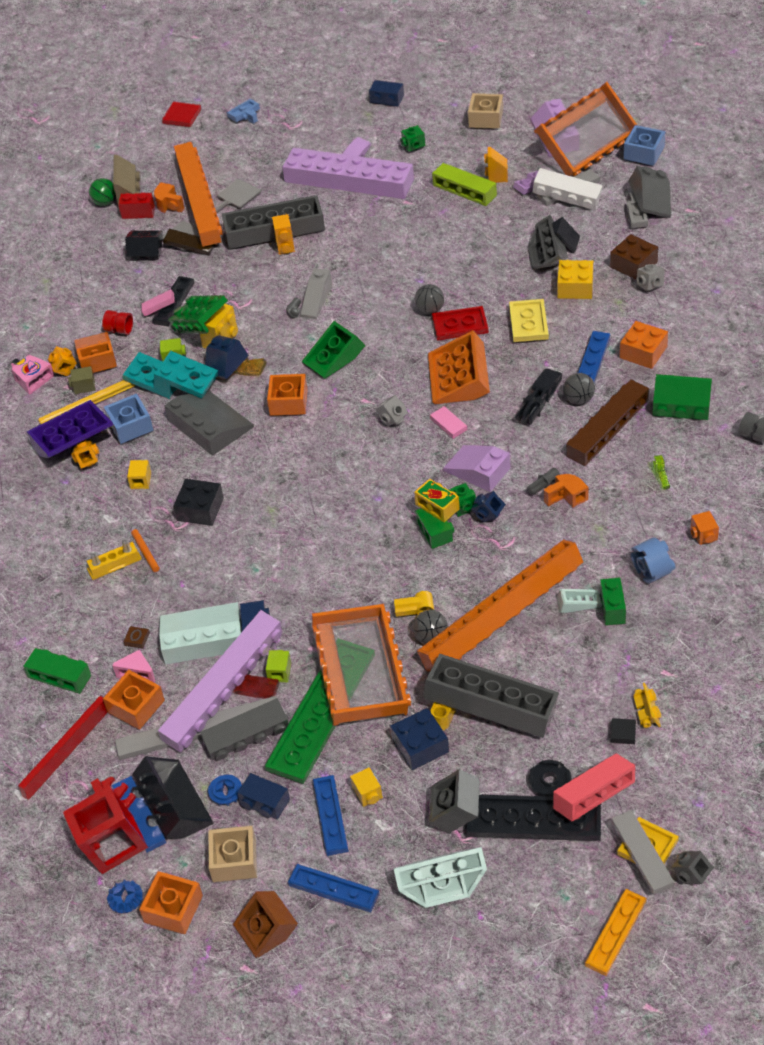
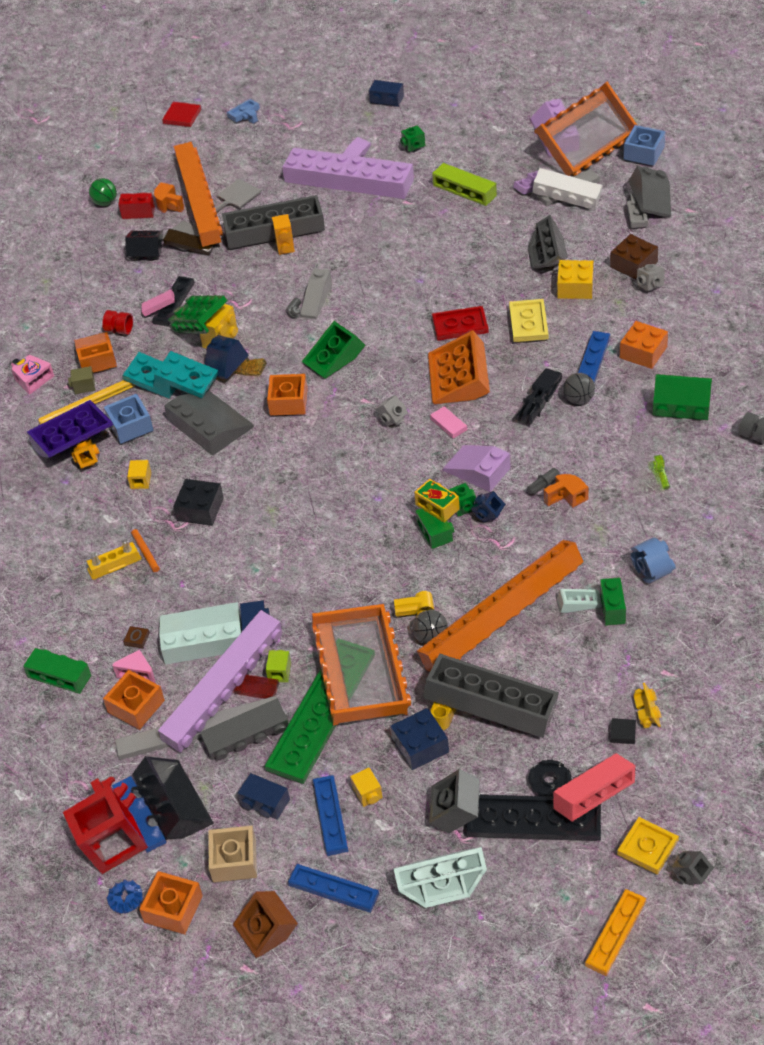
red tile [18,696,108,800] -> none
light orange brick [48,346,77,376] -> none
dark tan slope [113,155,141,206] -> none
lime brick [160,338,186,361] -> none
blue gear [208,775,242,806] -> none
dark grey piece [414,284,445,315] -> none
tan brick [468,93,503,129] -> none
light orange slope [484,147,508,183] -> none
black slope [552,217,580,253] -> none
reddish brown brick [566,379,649,466] -> none
light grey tile [612,810,674,894] -> none
orange brick [690,511,719,545] -> none

